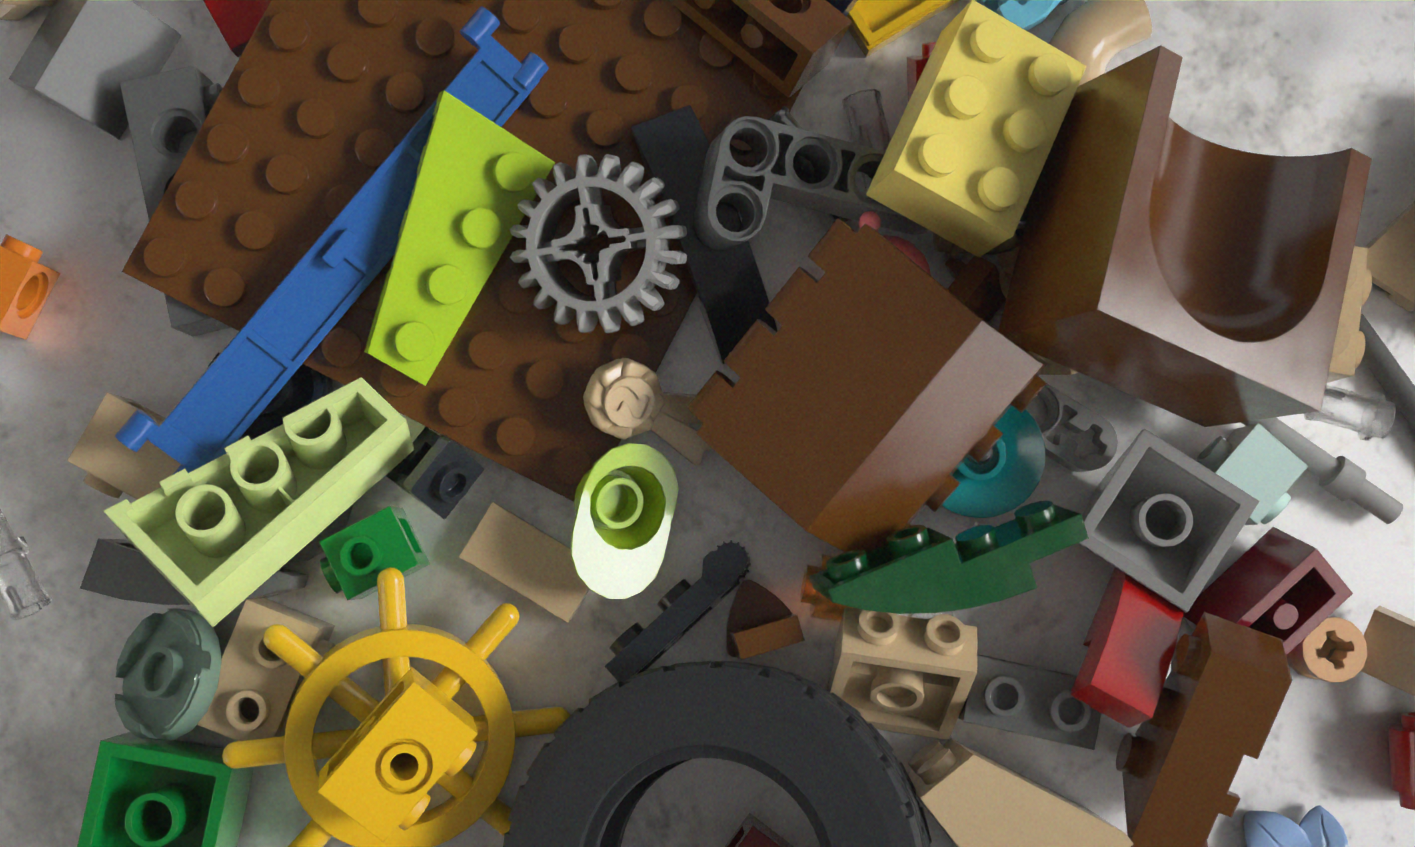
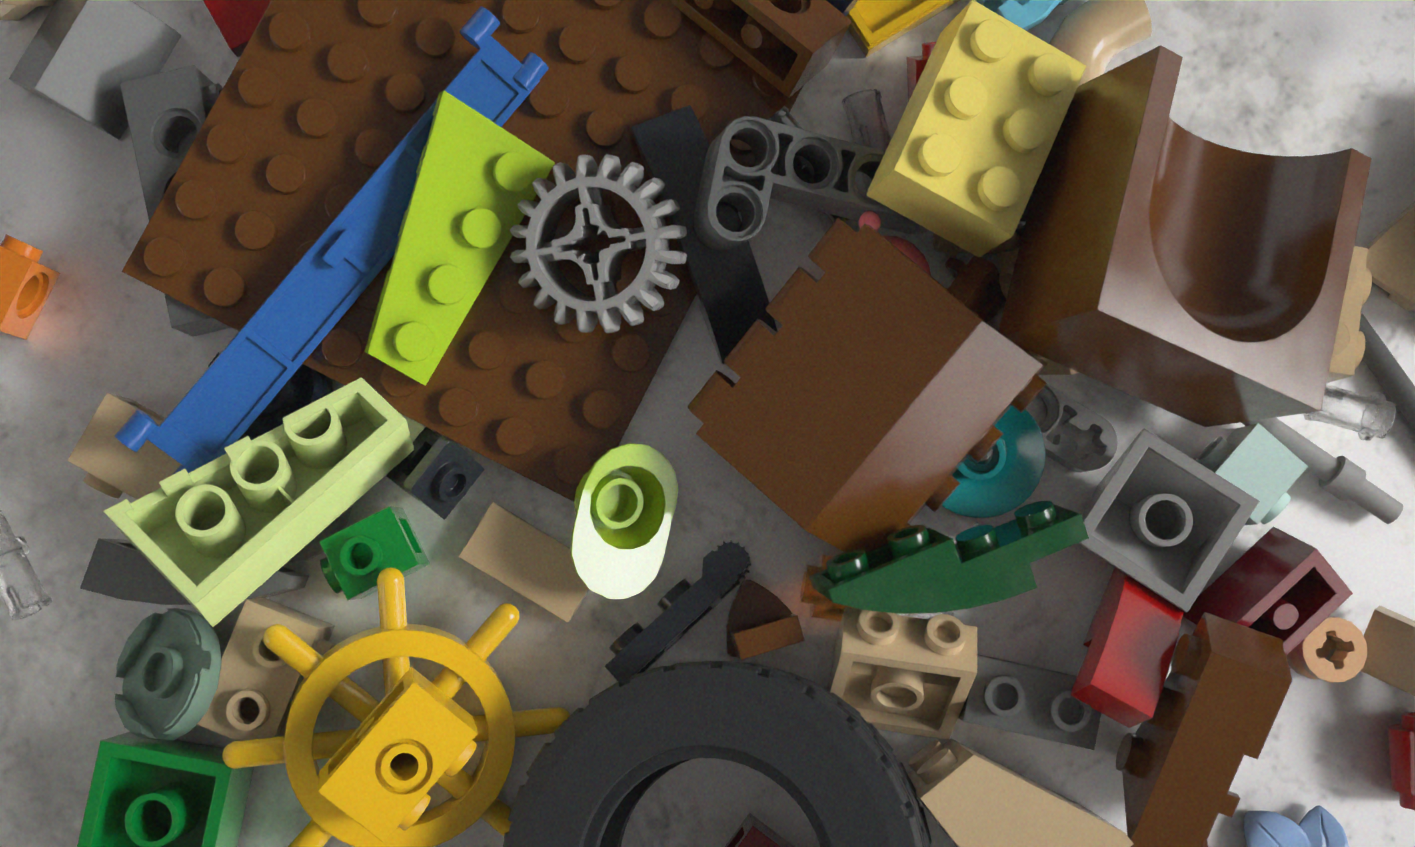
tan piece [583,358,712,466] -> none

